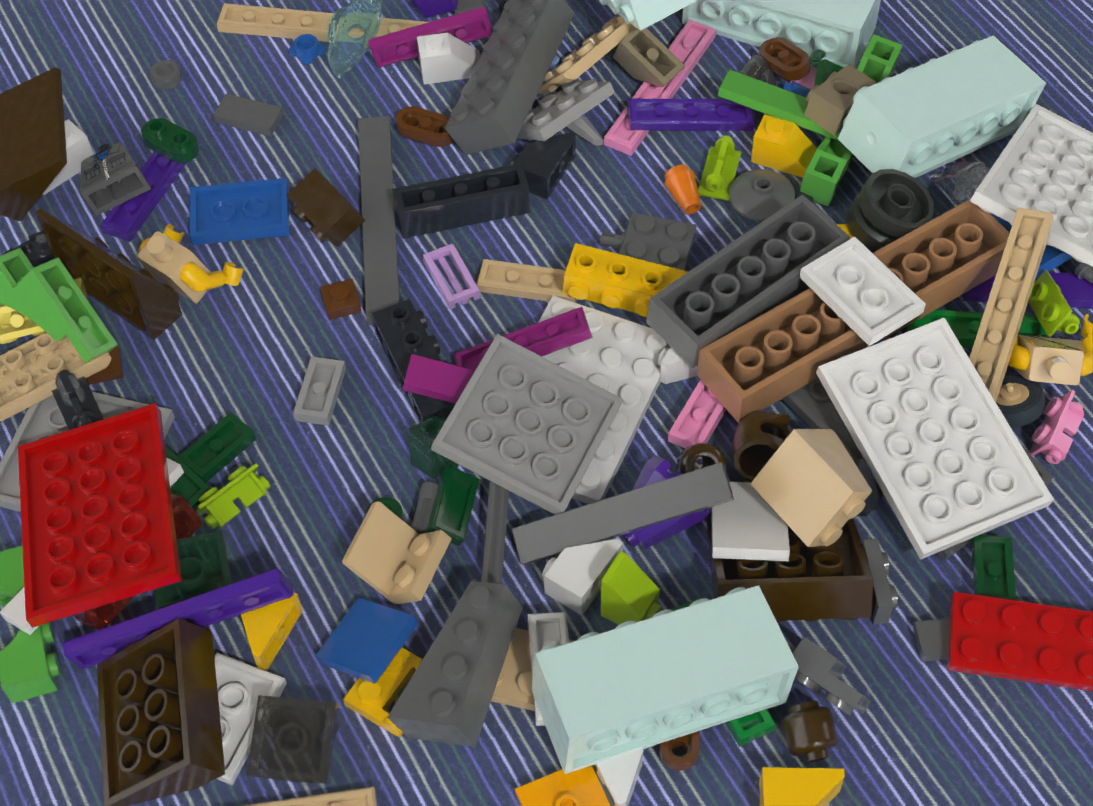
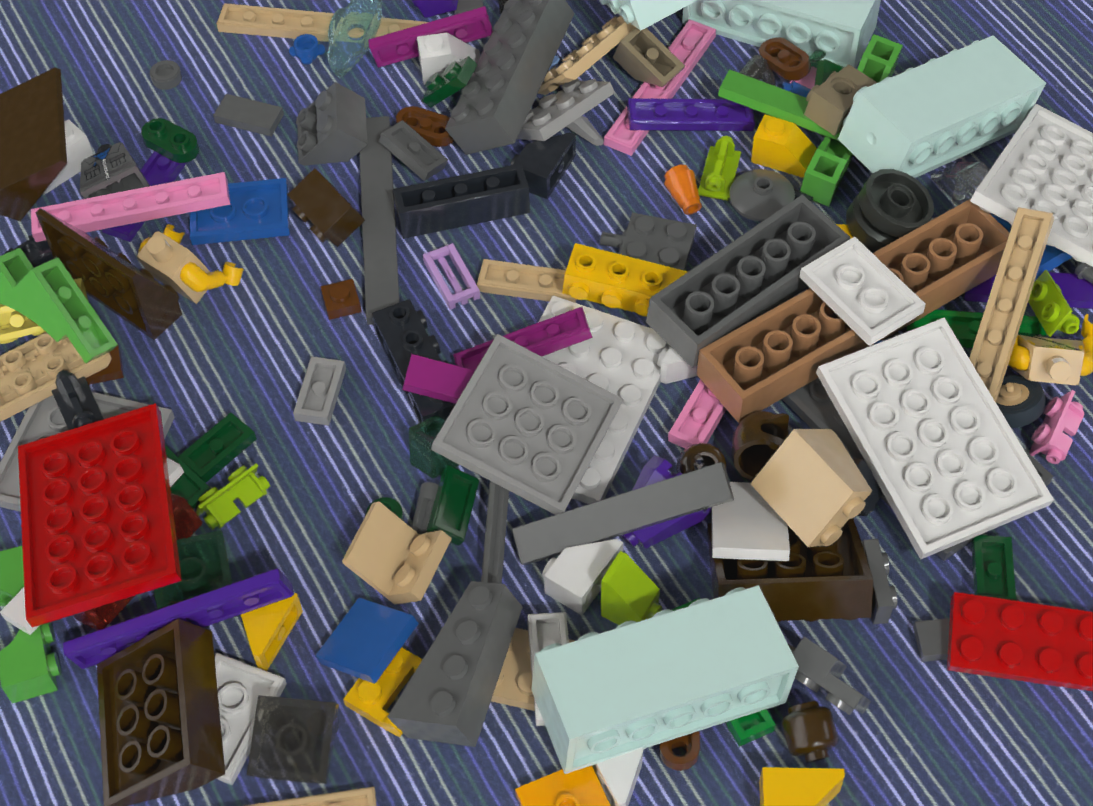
none -> bright pink plate [31,172,230,242]
none -> dark grey slope [296,82,368,166]
none -> dark grey plate [379,120,448,181]
none -> dark green plate [422,56,478,108]

